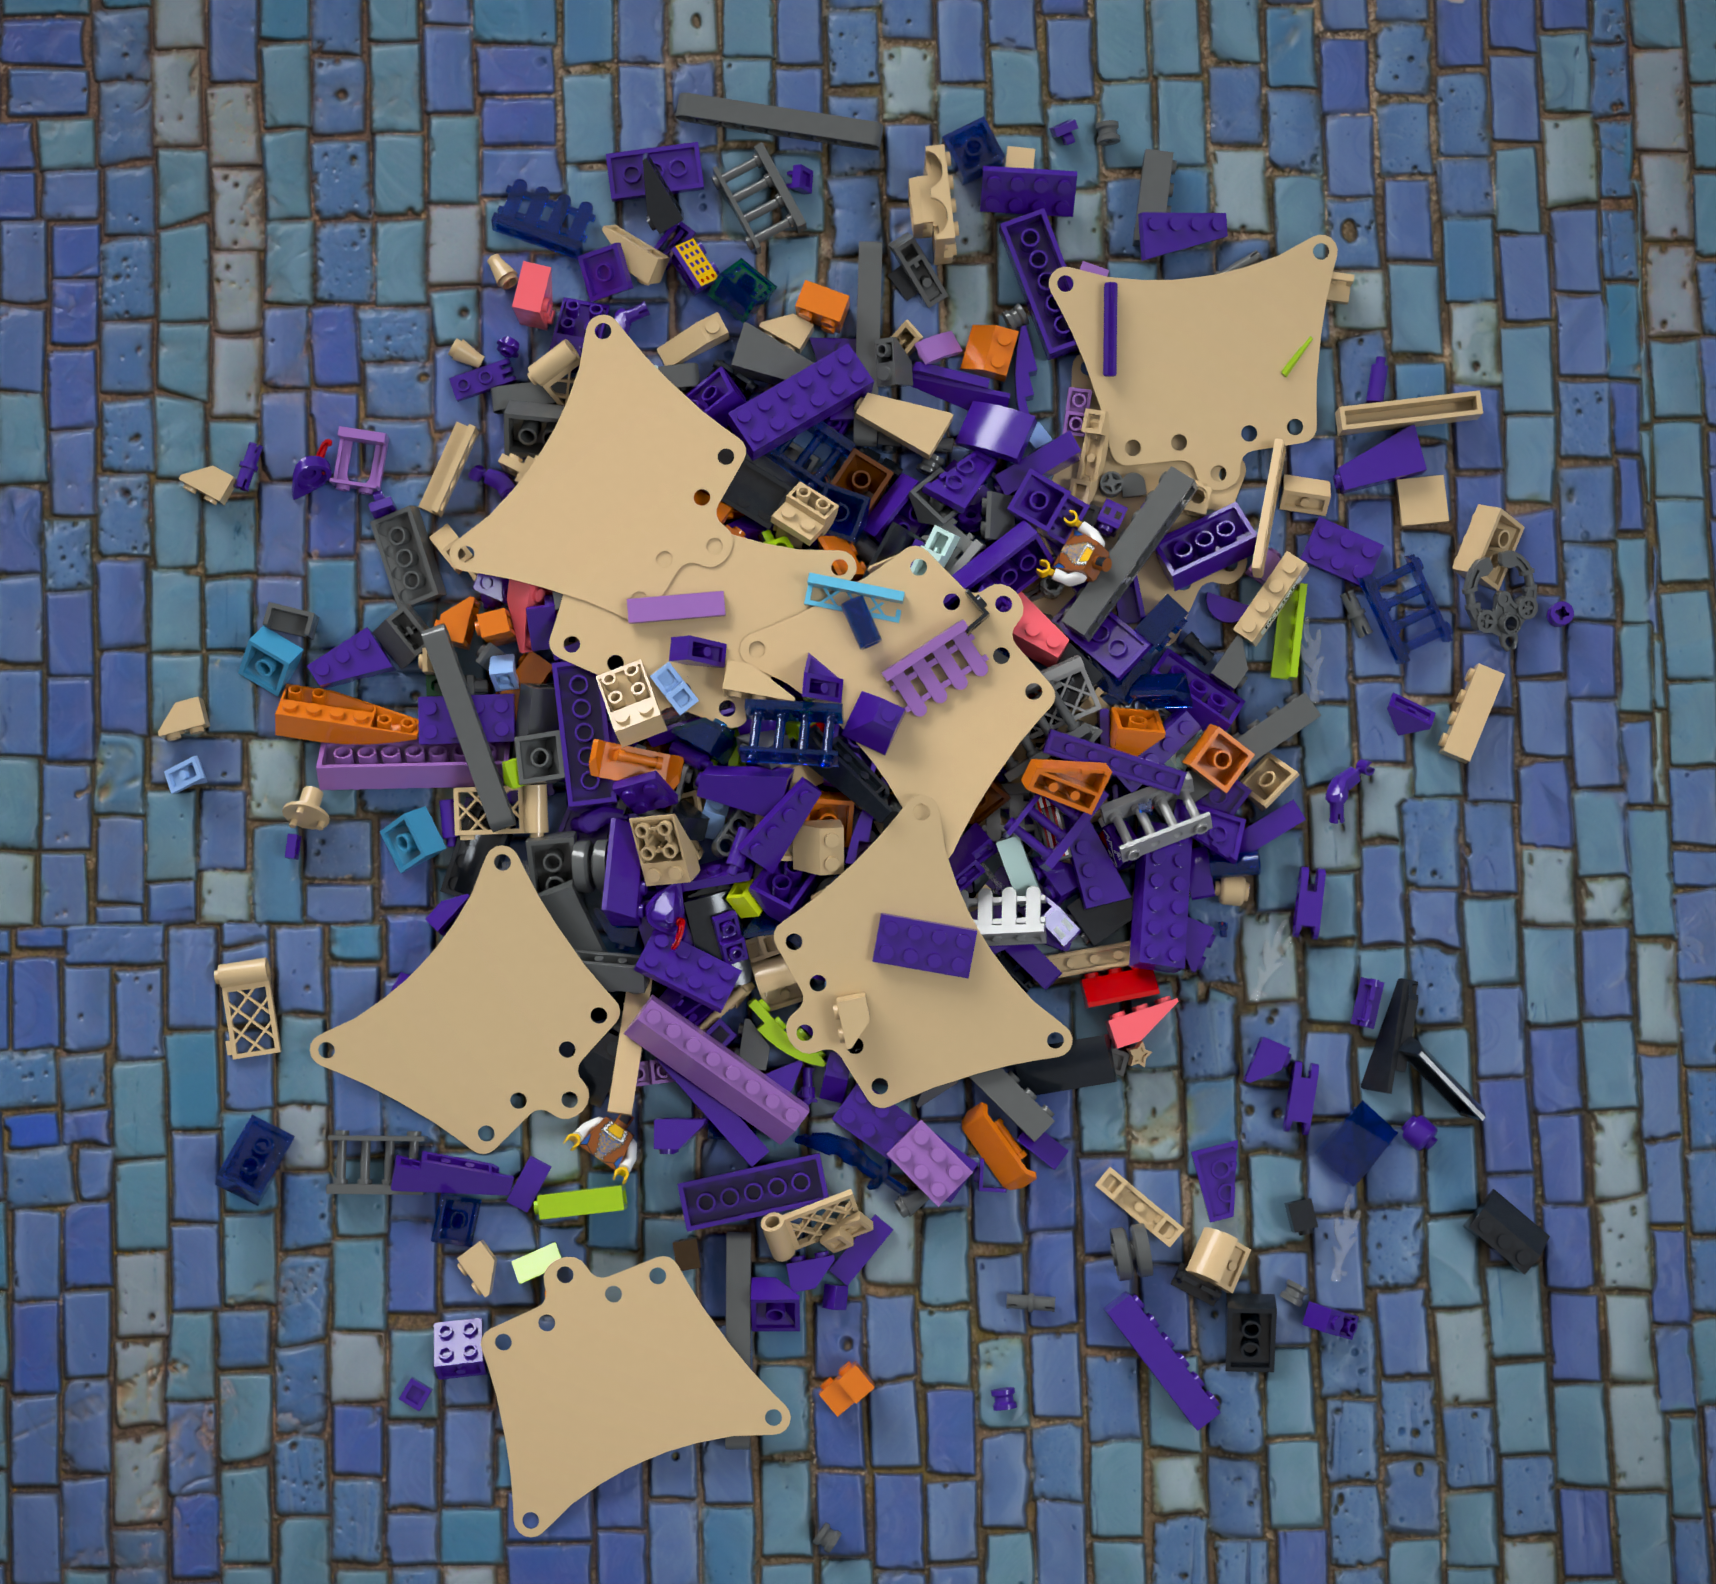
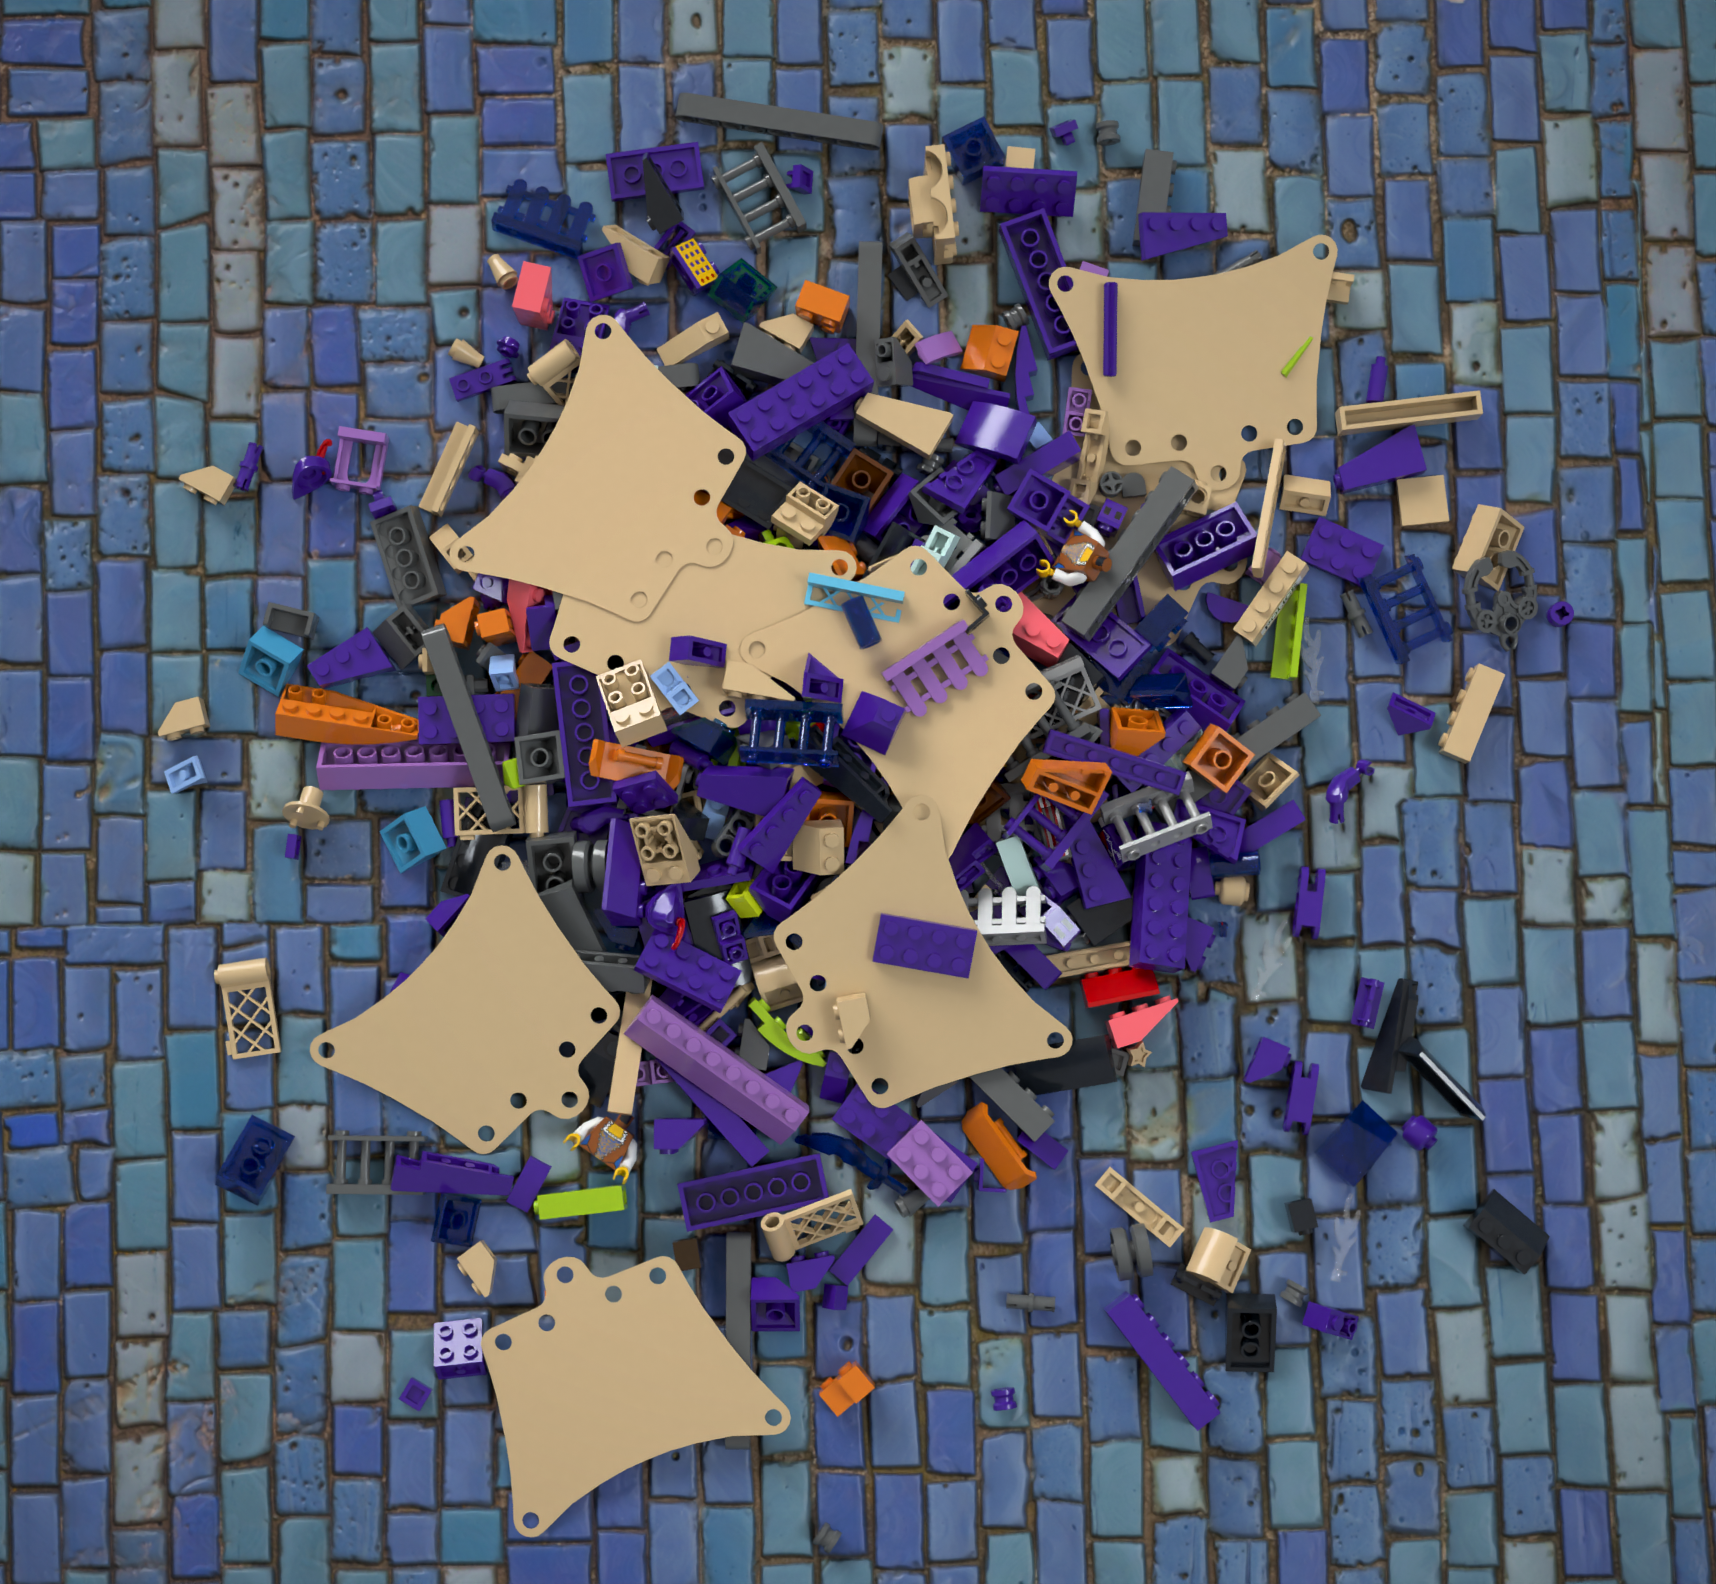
slope [511,1242,563,1285] -> none
medium lavender tile [627,591,726,624] -> none
dark purple piece [797,1068,818,1105] -> none
tan slope [820,1211,873,1253] -> none

